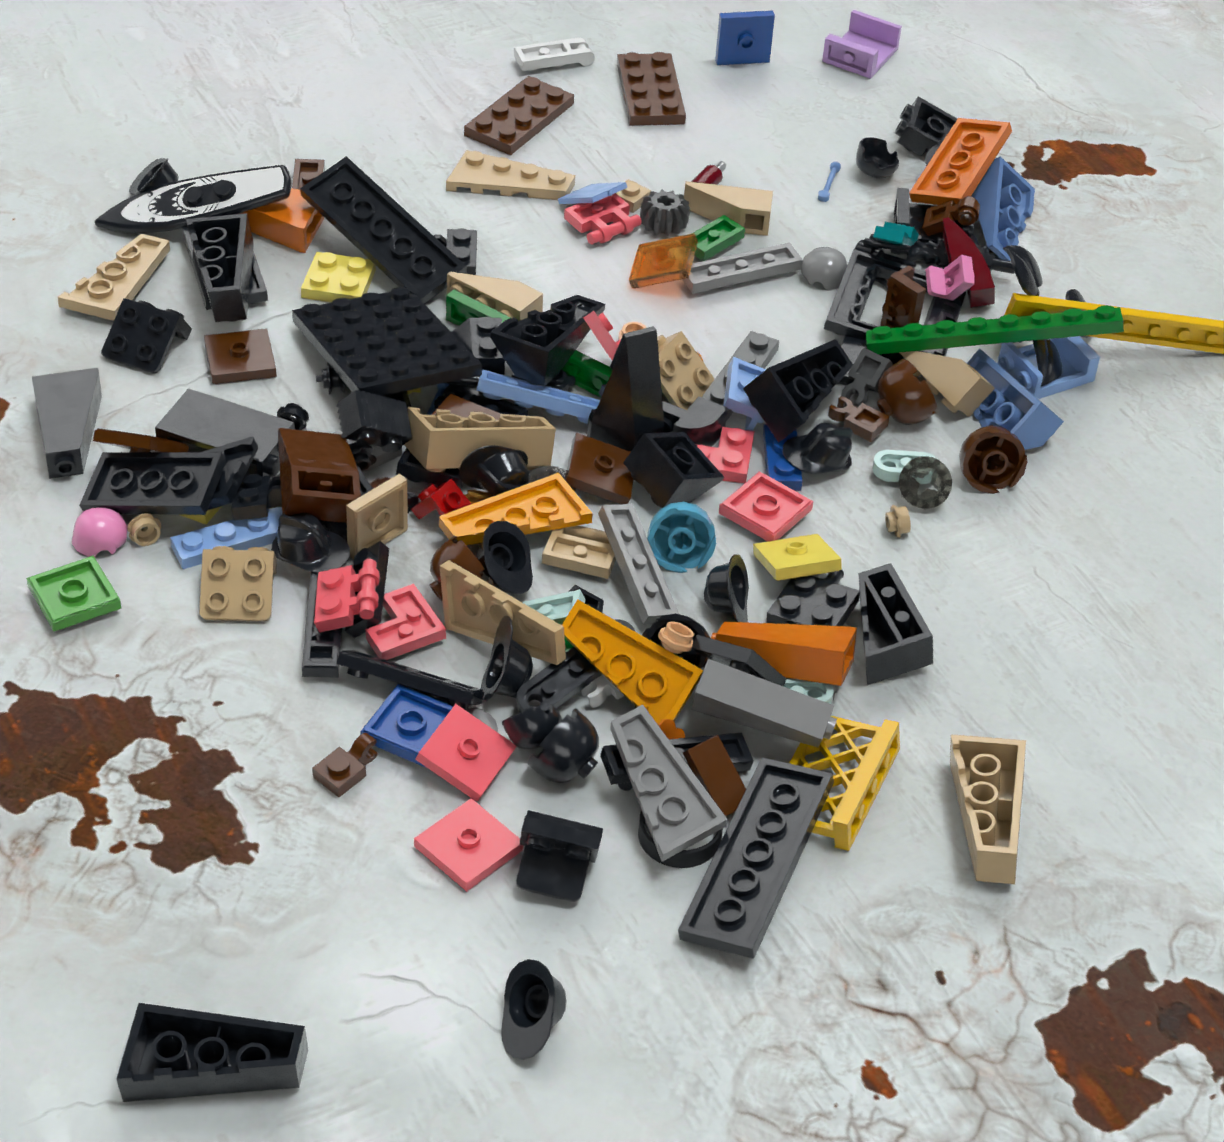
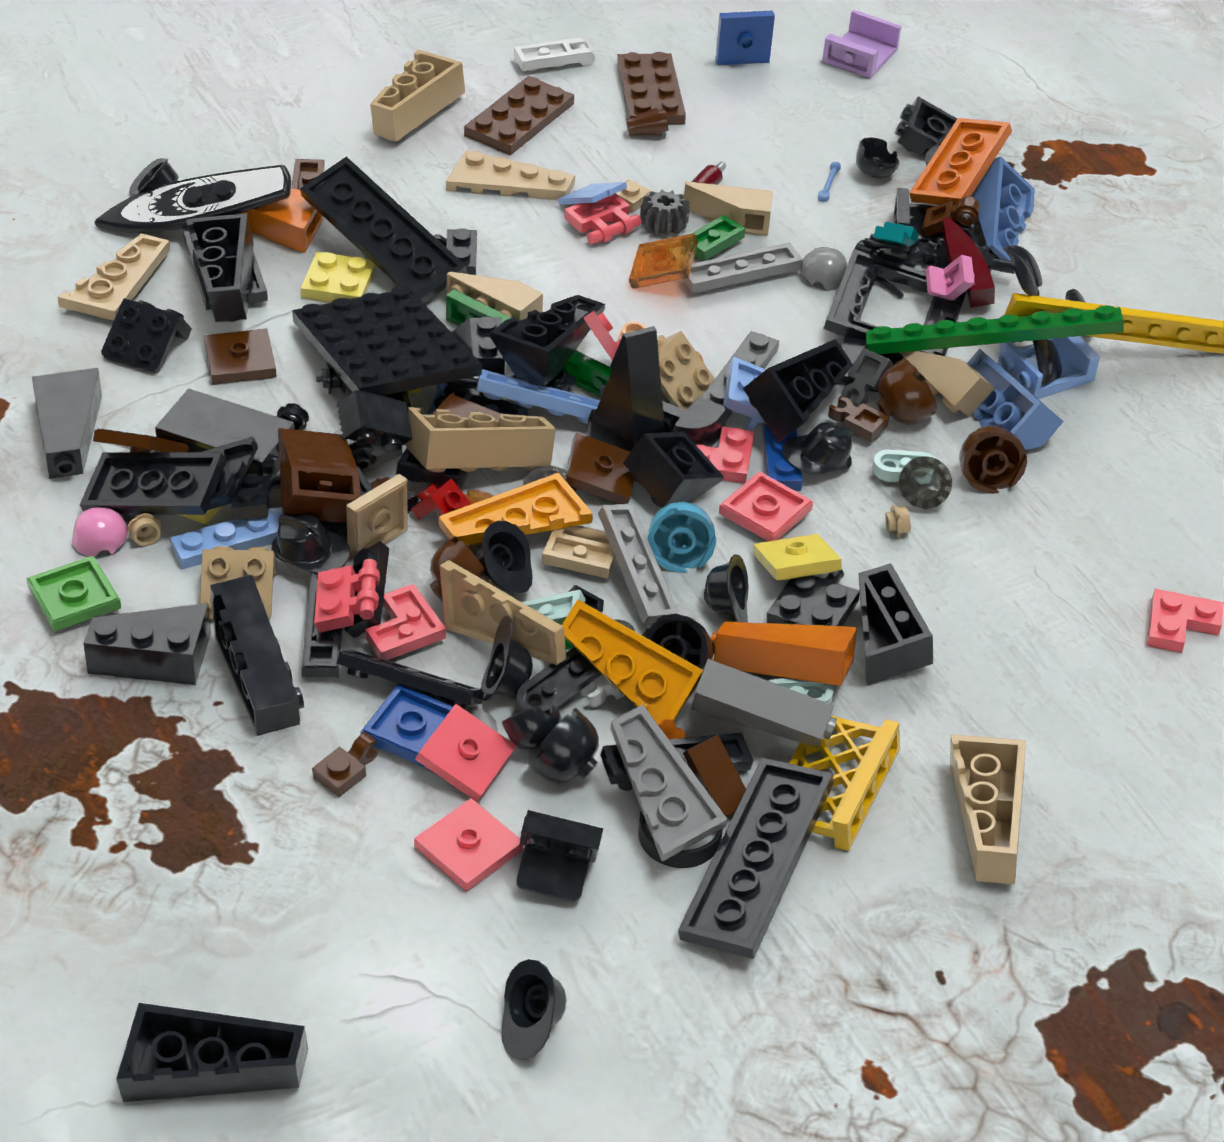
black piece [459,445,530,496] -> none
light nougat plate [658,622,694,654] -> none
black wing [692,635,787,687] -> none
reddish brown bracket [880,266,926,328] -> none
none -> black wedge [83,603,211,685]
none -> black wedge [210,575,304,736]
none -> tan wedge [370,49,465,141]
none -> reddish brown cone [626,107,669,136]
none -> coral plate [1147,589,1224,653]

